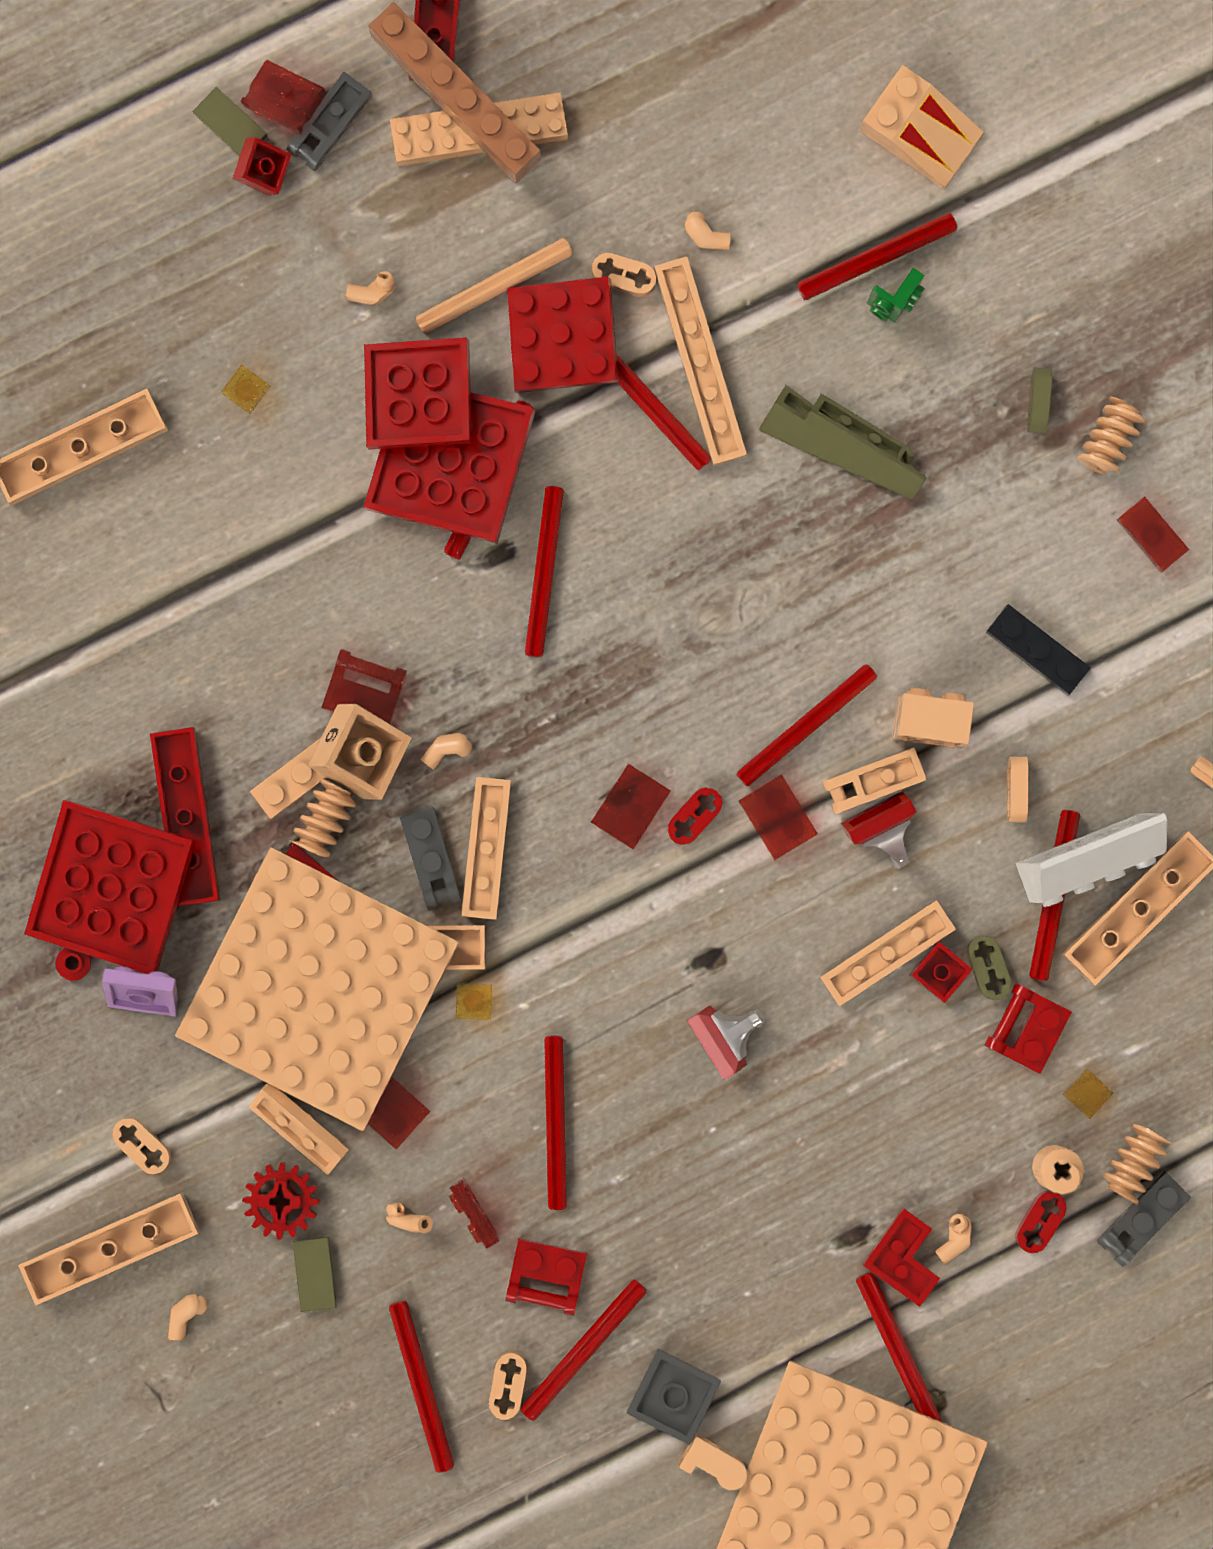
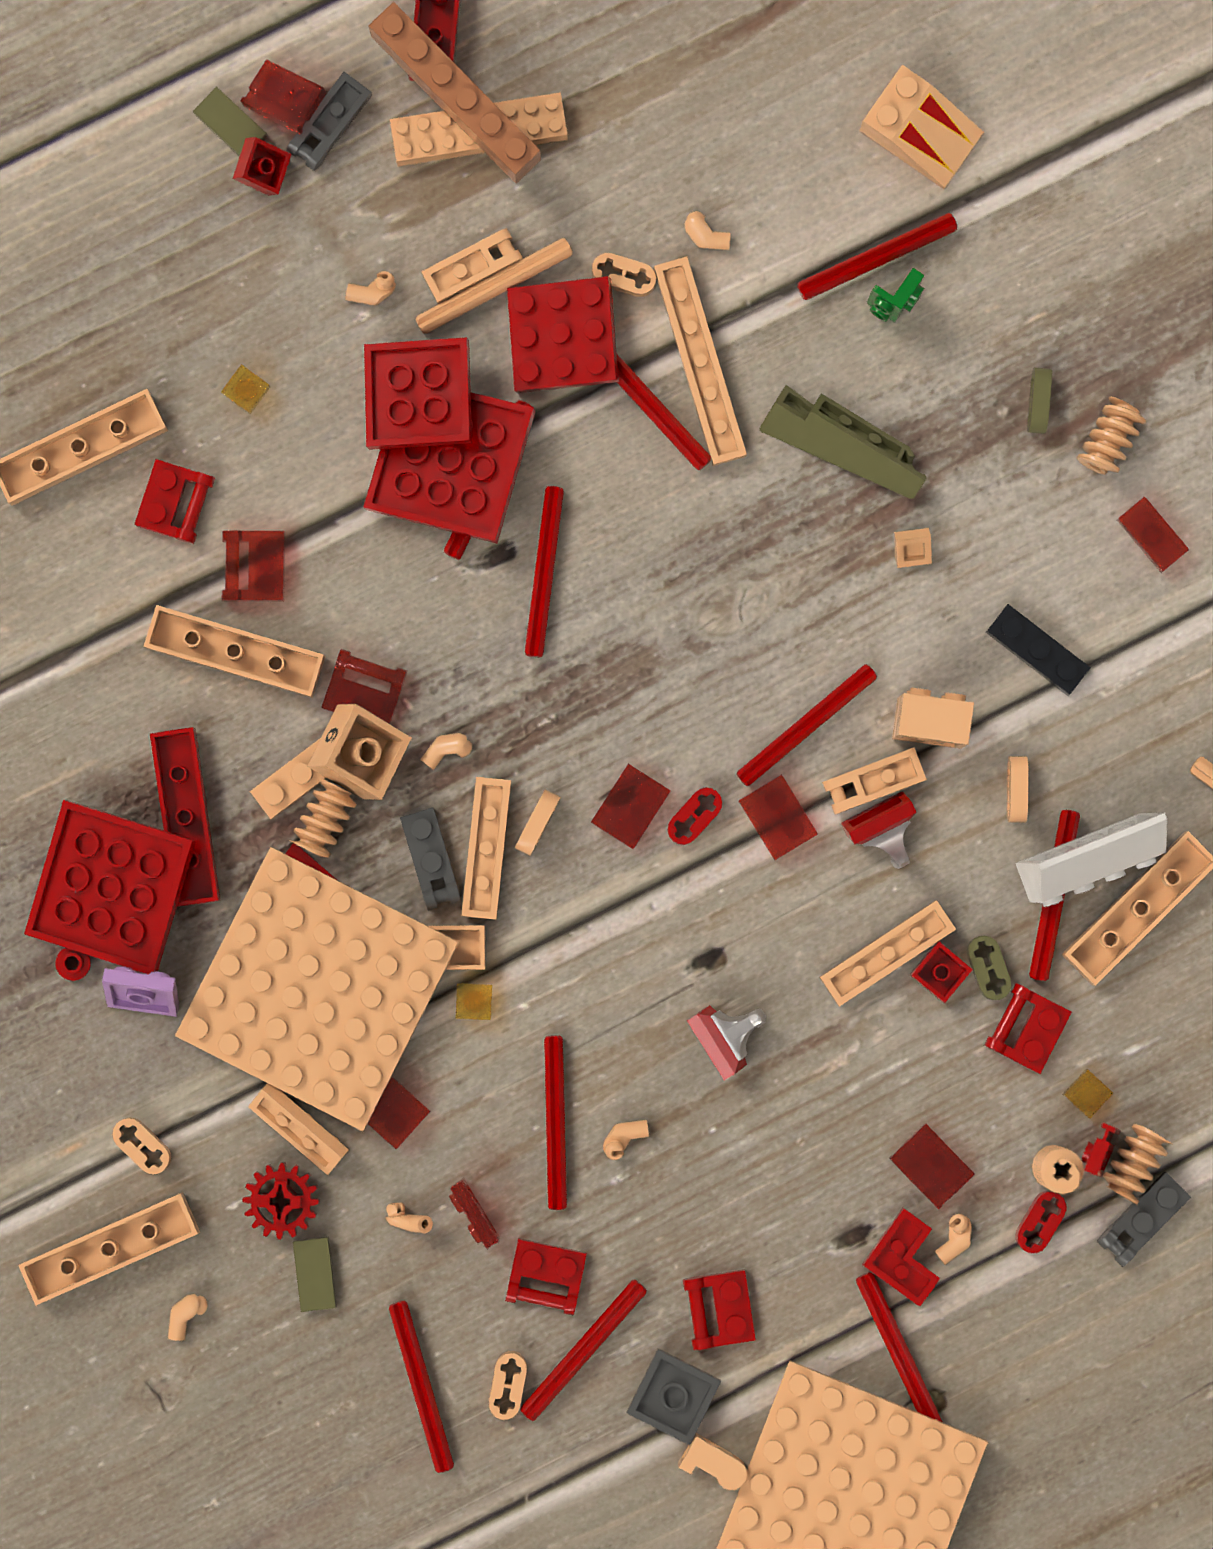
none -> red plate [134,459,215,544]
none -> light nougat piece [143,605,325,698]
none -> clear red plate [221,530,285,602]
none -> light nougat plate [421,228,523,304]
none -> light nougat beam [515,789,561,856]
none -> light nougat arm [603,1120,649,1160]
none -> red plate [683,1269,756,1350]
none -> clear red plate [889,1123,975,1210]
none -> light nougat plate [894,528,932,568]
none -> red plate [1081,1123,1121,1178]

